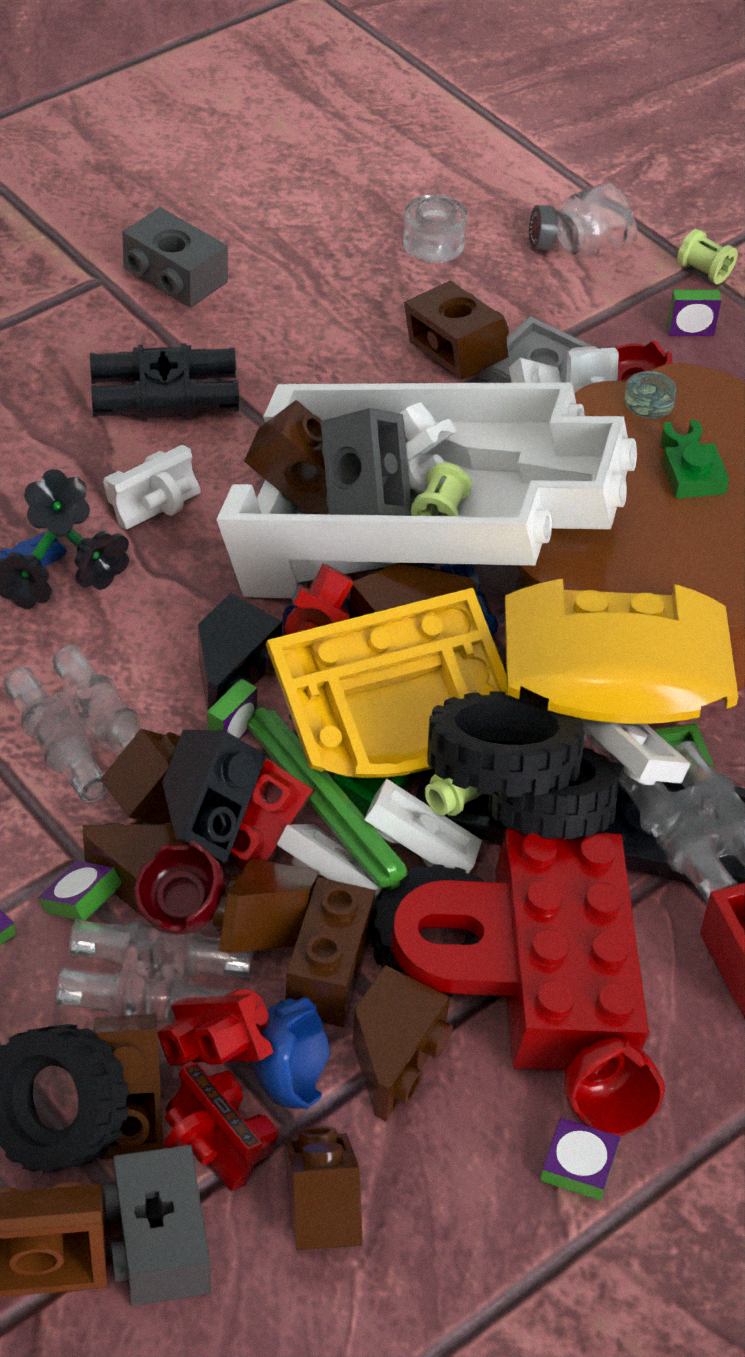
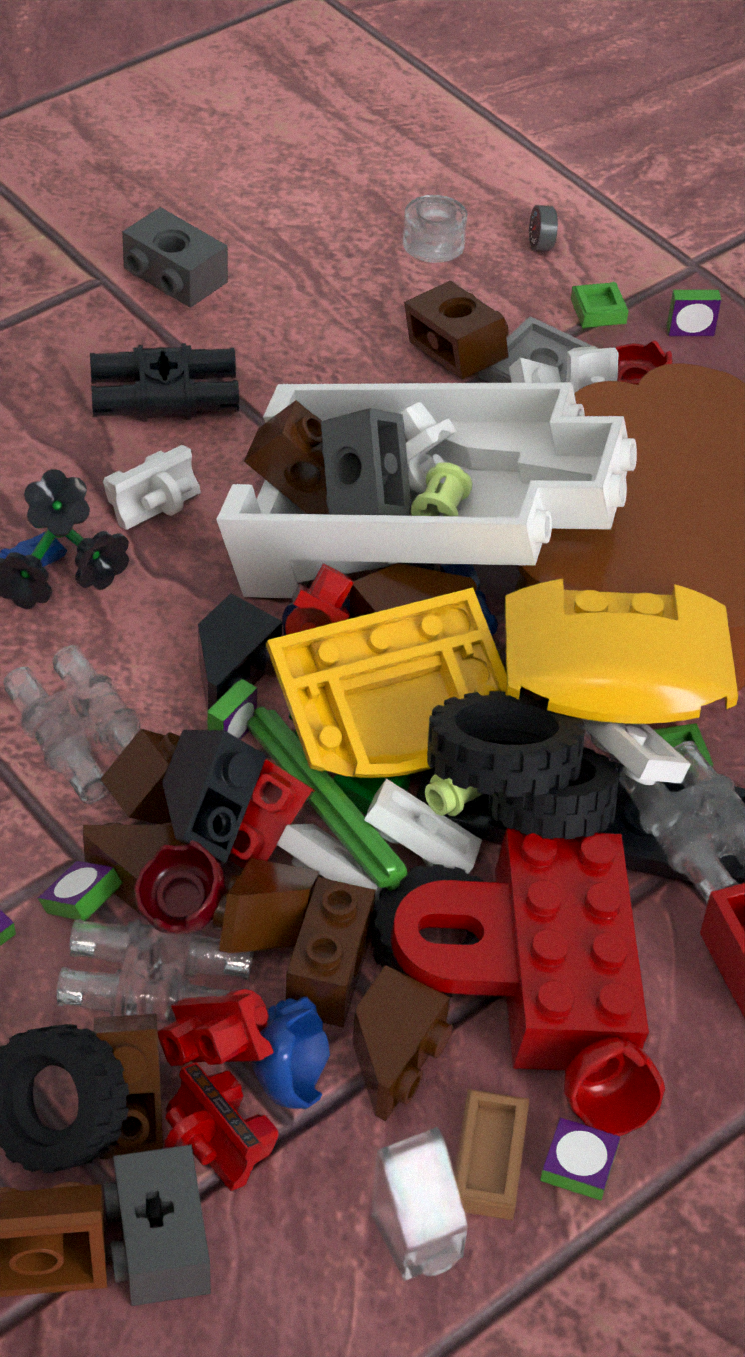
reddish brown slope [284,1126,363,1251] -> none
clear helmet [556,182,637,258] -> none
clear light blue tile [624,371,677,418] -> none
green plate [661,419,729,499] -> none
yellowish green bush [677,229,738,285] -> none
none -> clear slope [371,1127,468,1281]
none -> medium nougat tile [449,1089,529,1220]
none -> bright green tile [571,282,628,328]

